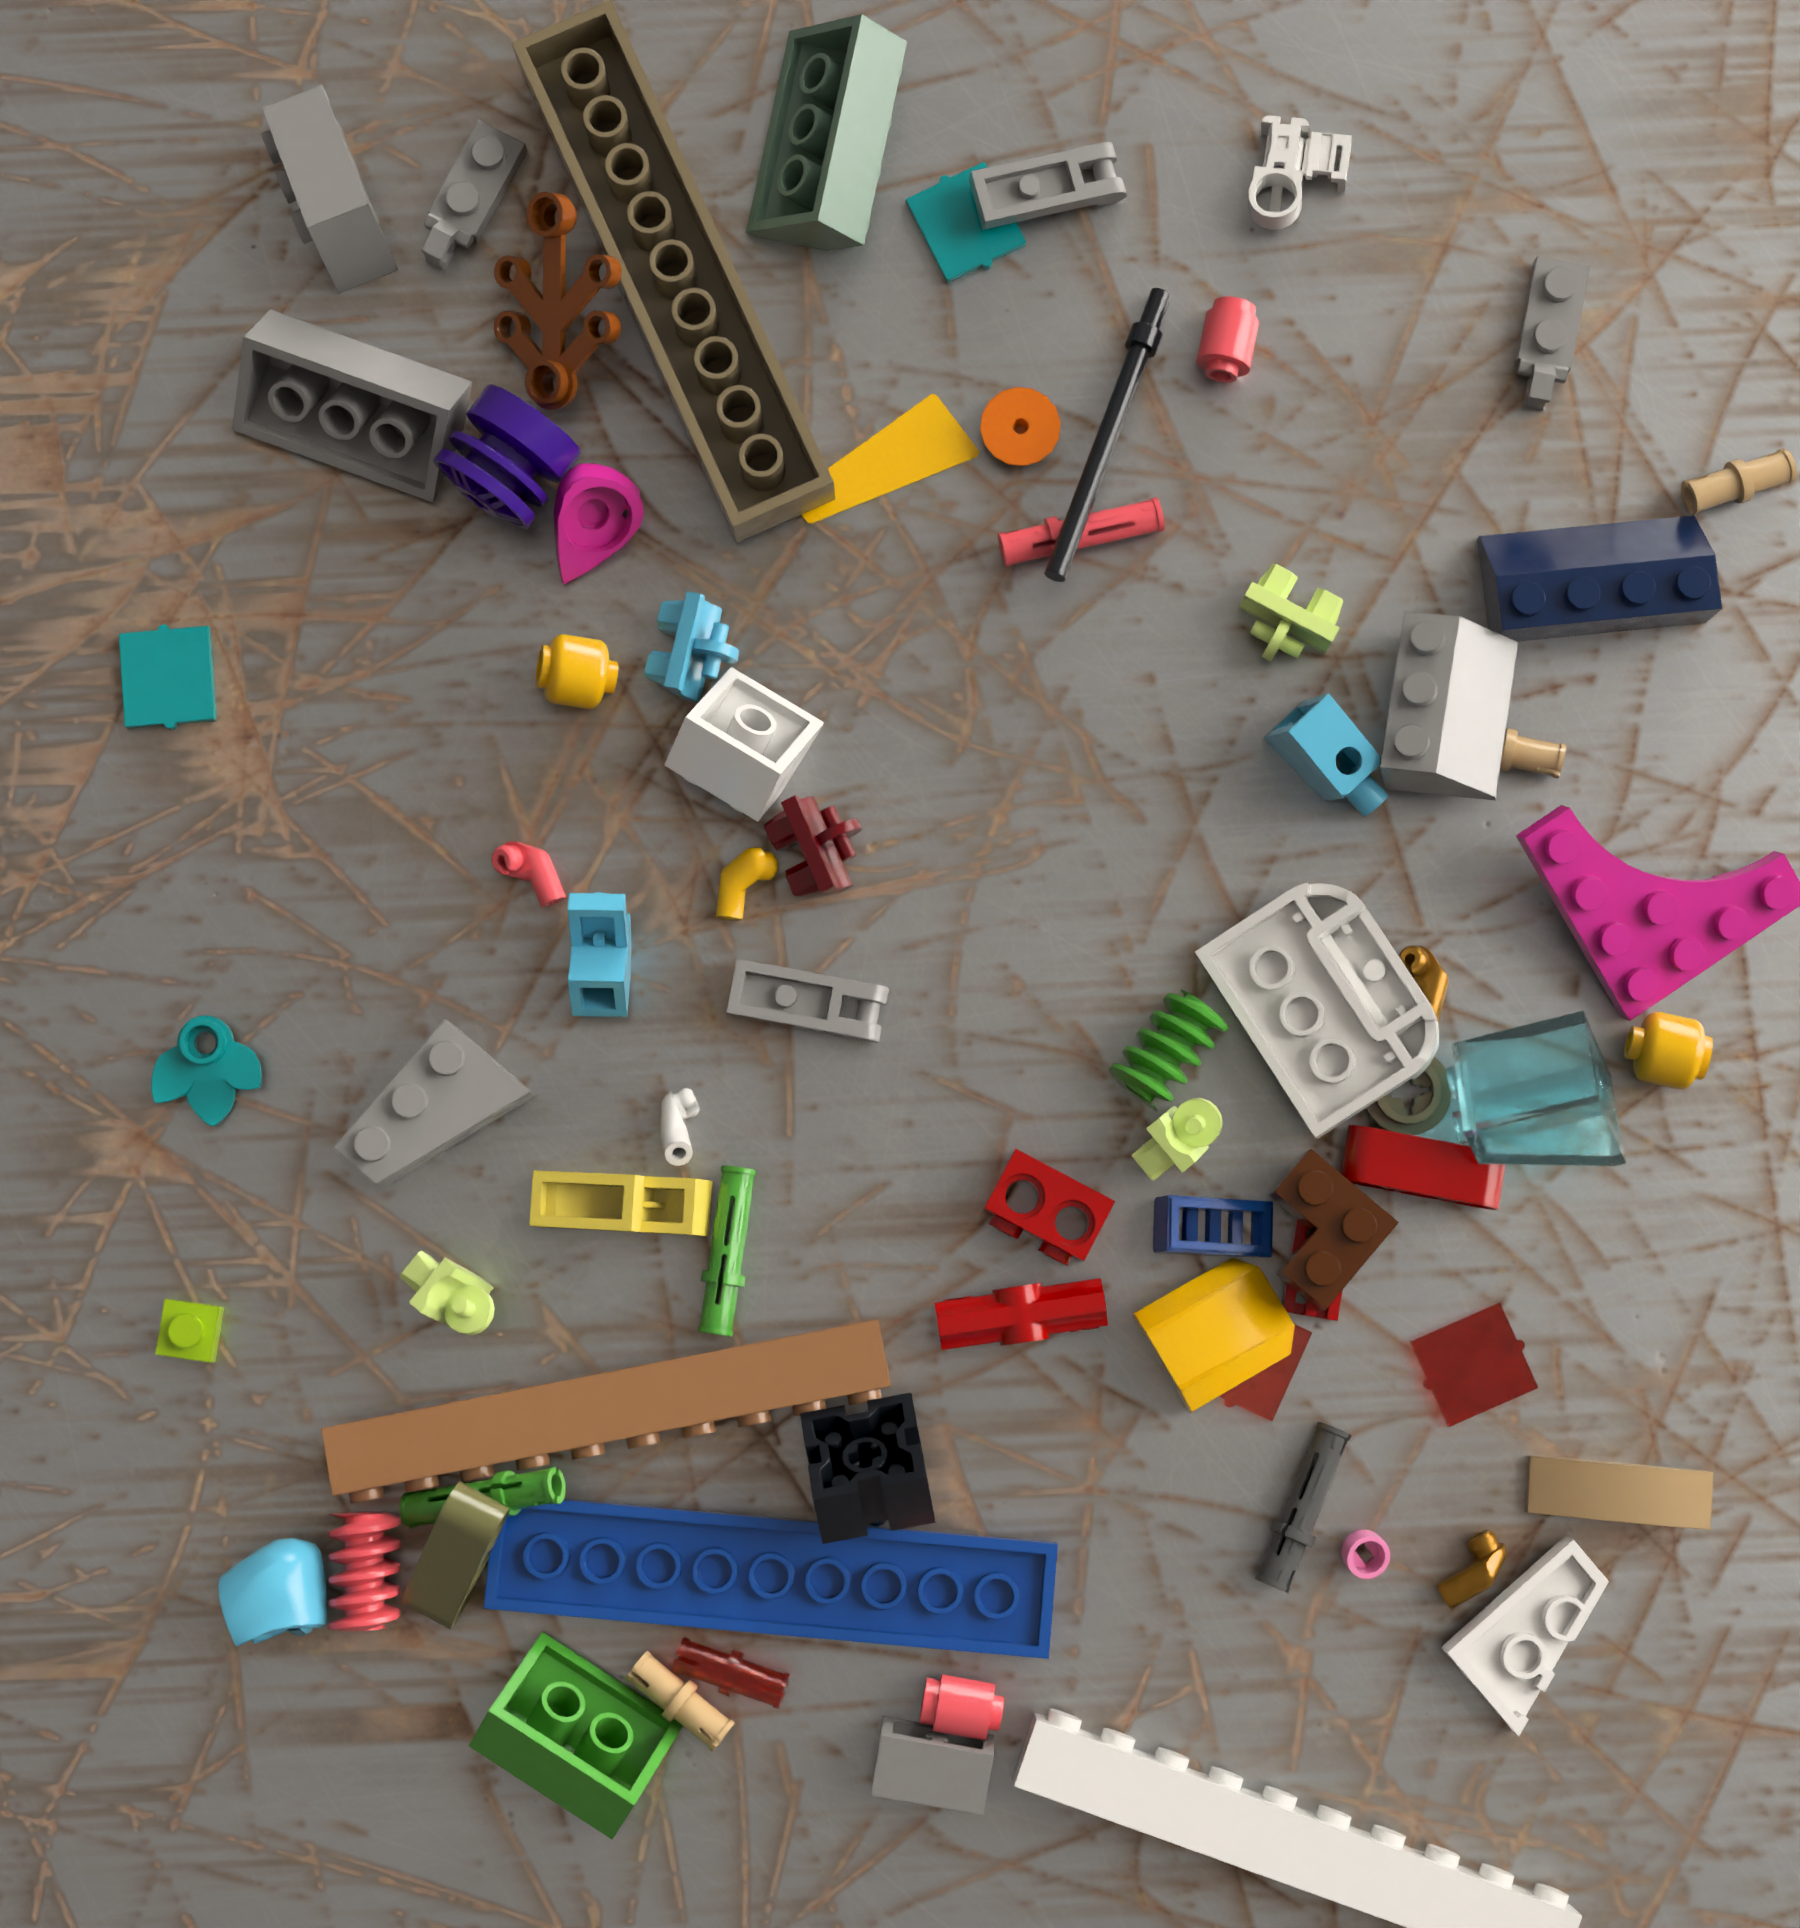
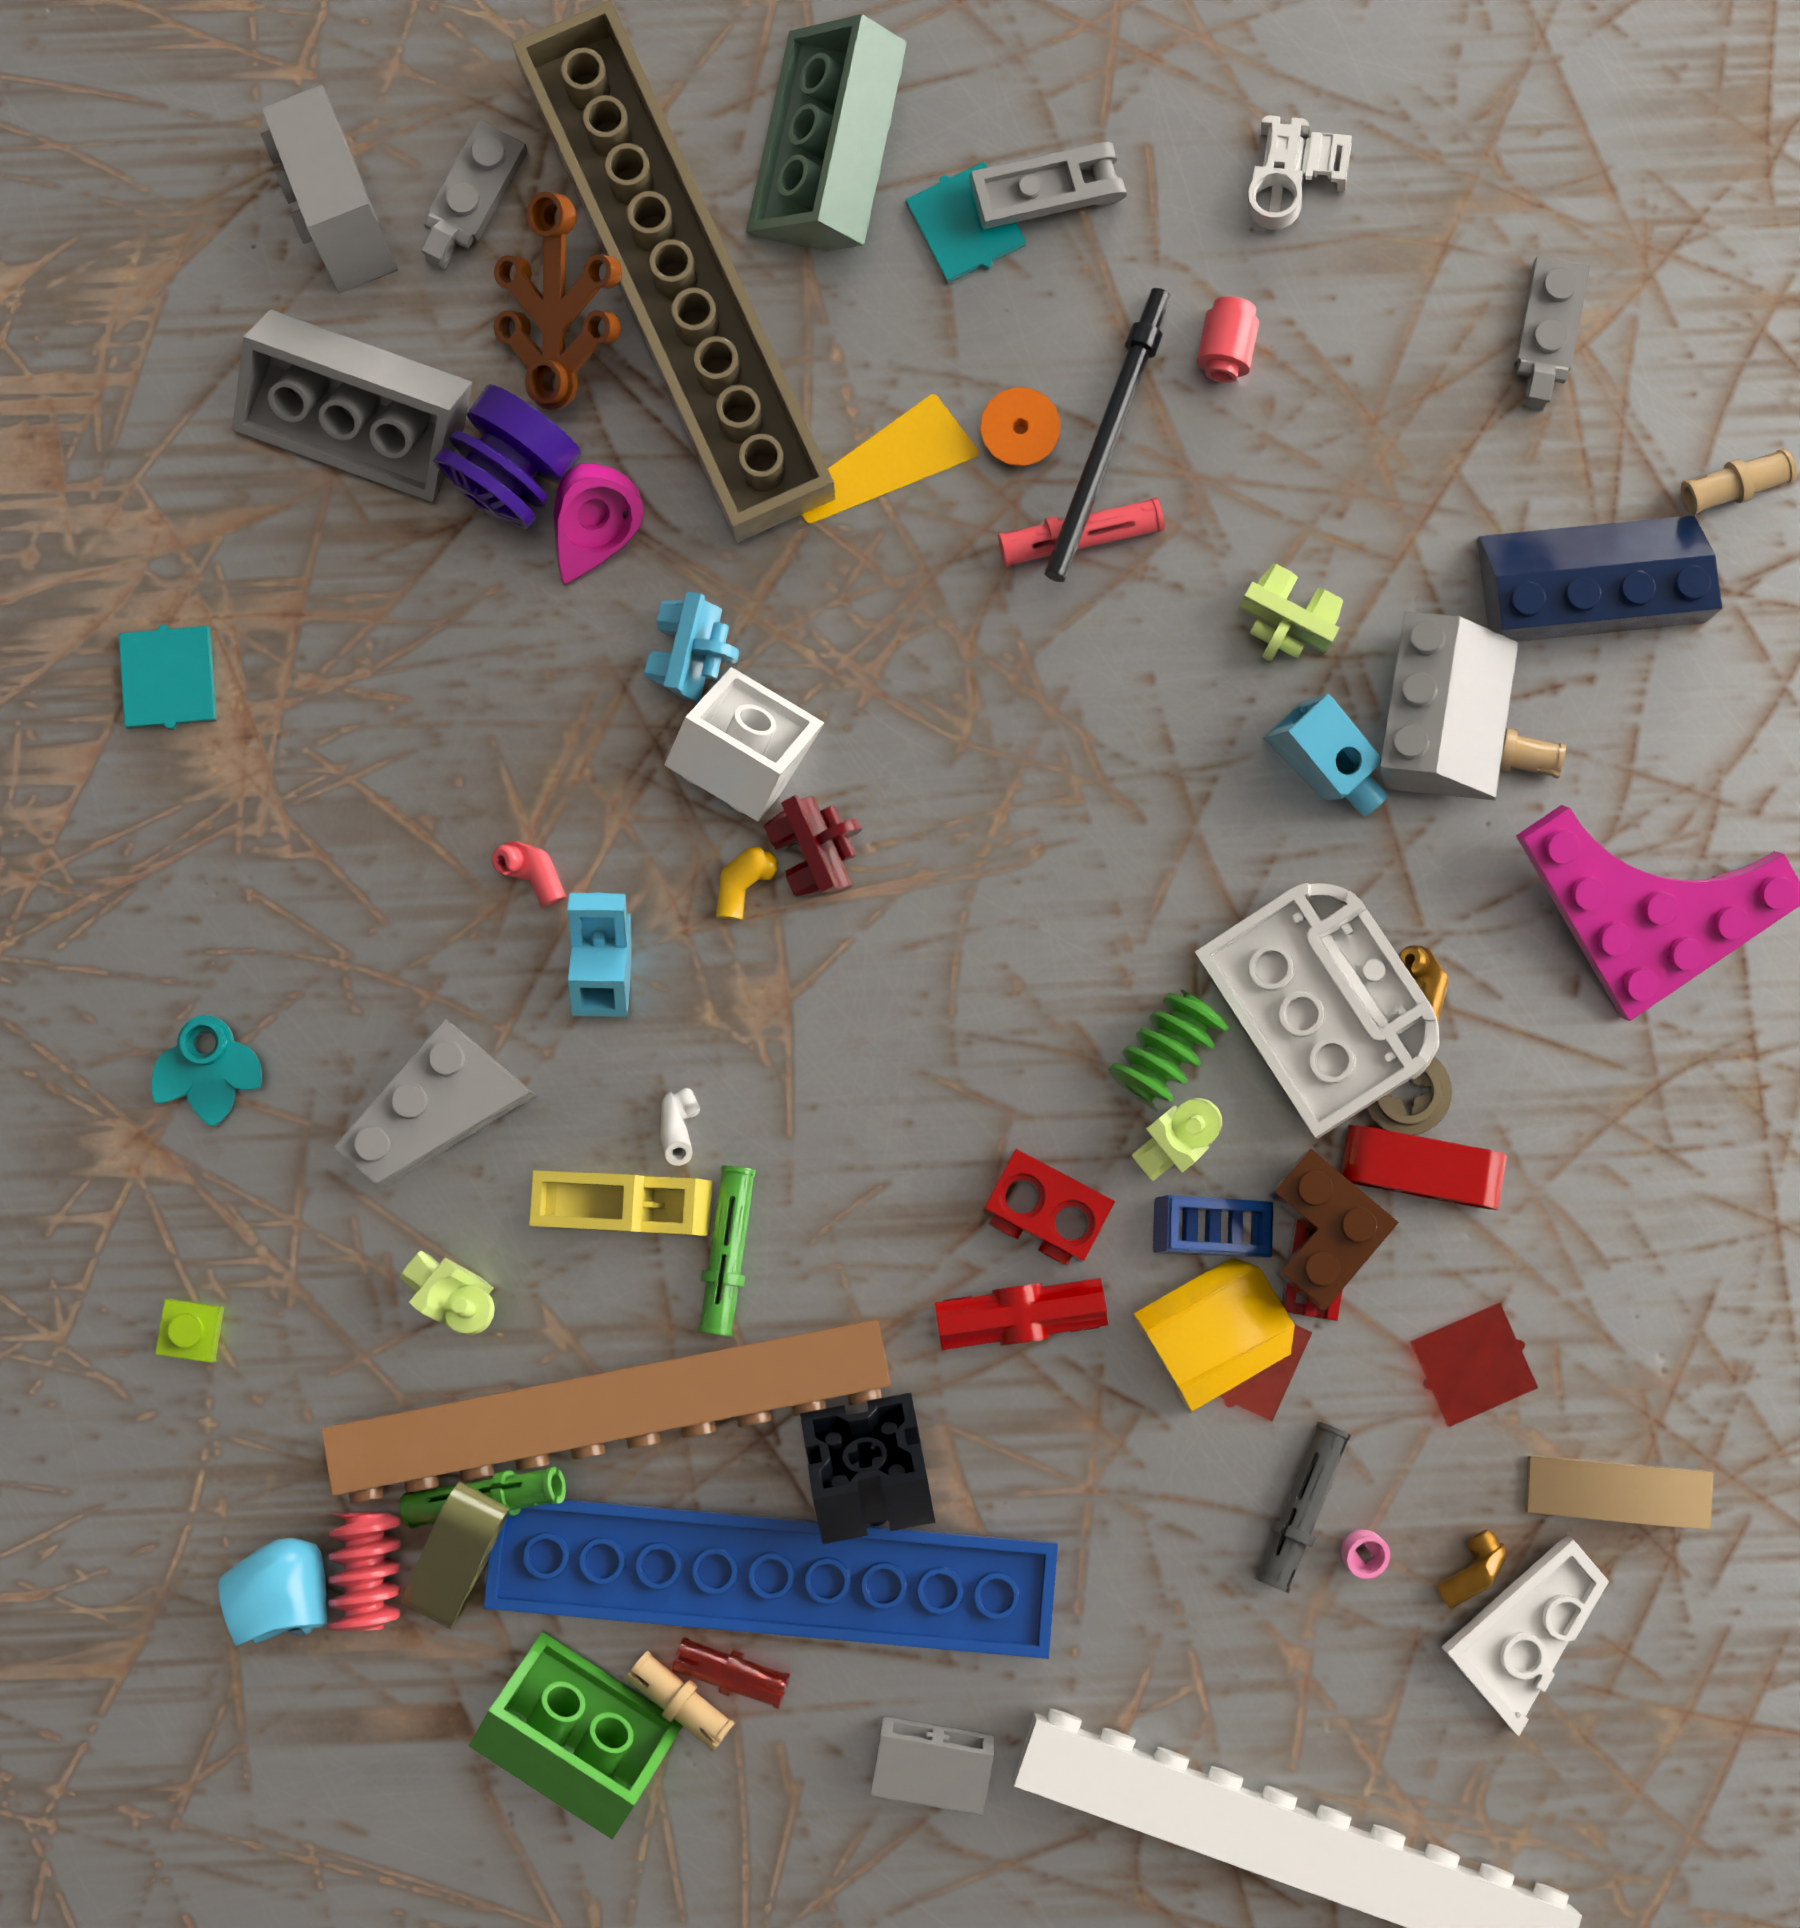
yellow head [535,634,618,709] -> none
light grey plate [726,958,889,1043] -> none
coral brick [919,1674,1004,1741] -> none
clear light blue slope [1446,1011,1626,1166] -> none
yellow head [1624,1012,1713,1090] -> none

